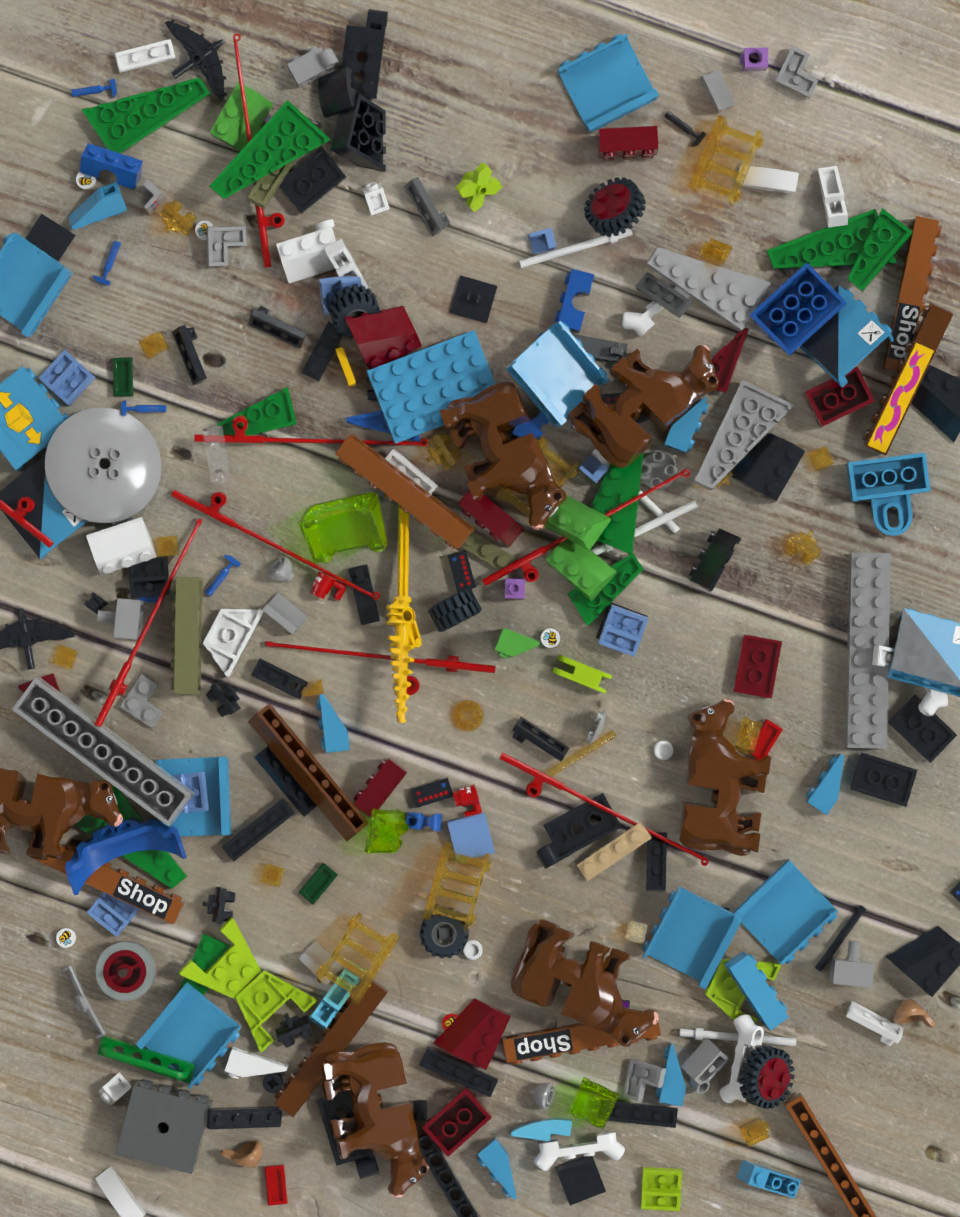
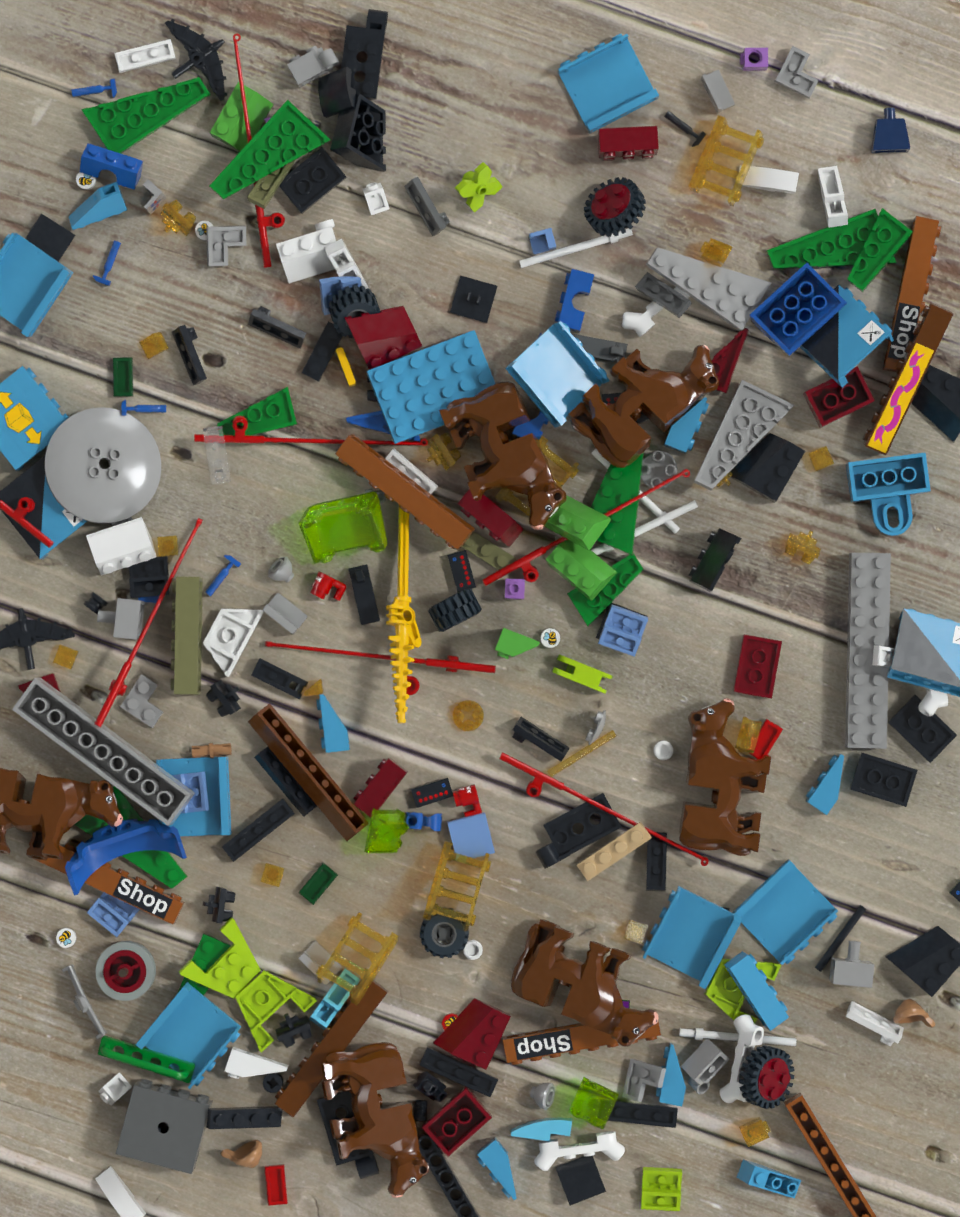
medium blue slope [39,350,95,406] -> none
red piece [171,490,380,600] -> none
medium blue panel [578,455,609,484] -> none
none -> medium nougat pin [192,743,232,758]
none -> black hips [413,1071,448,1103]
none -> dark blue torso [871,108,910,153]

